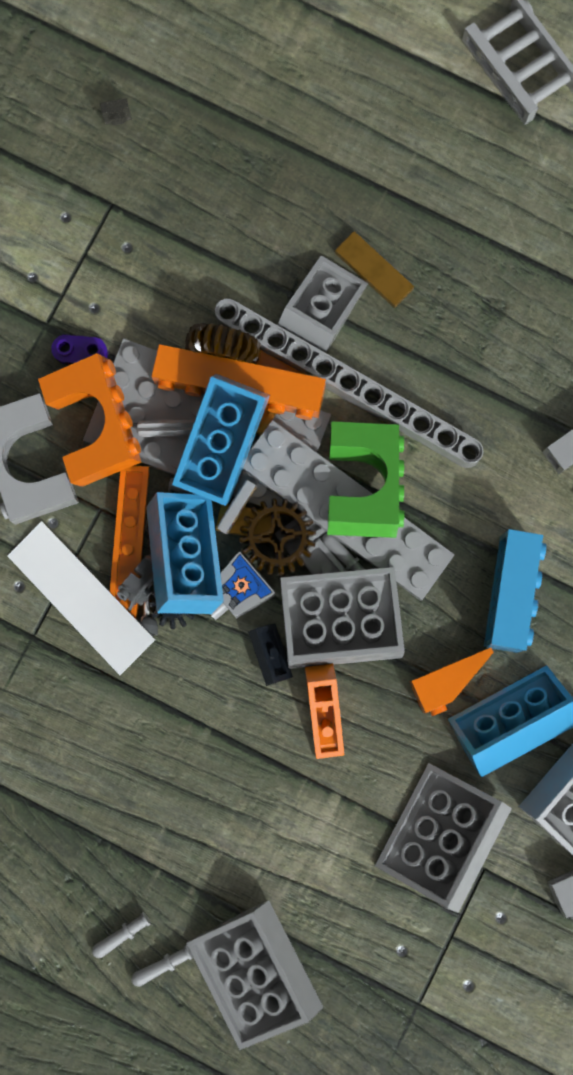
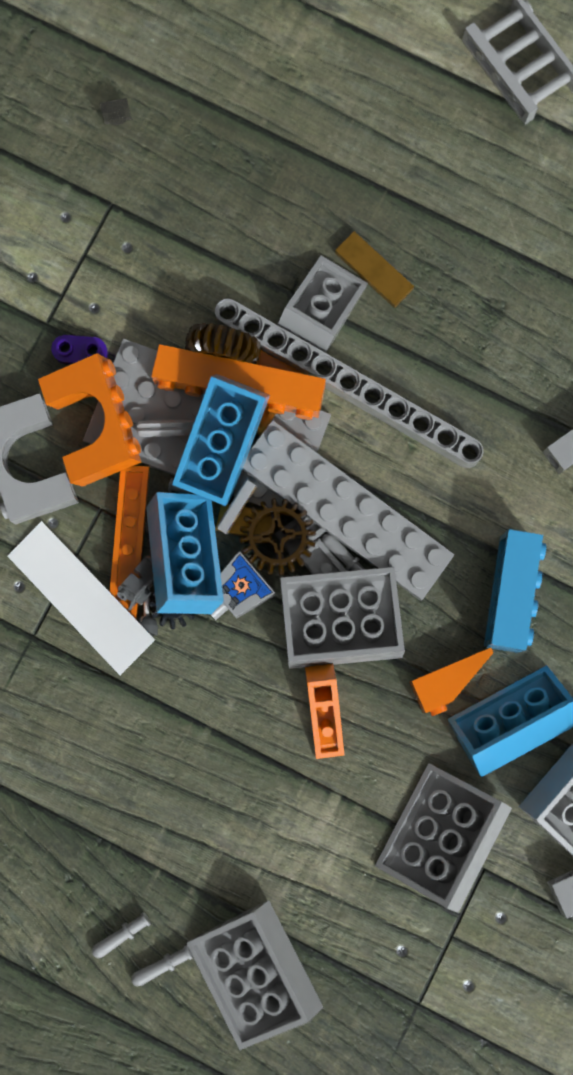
black plate [248,623,293,686] -> none
bright green arch [327,421,404,538] -> none

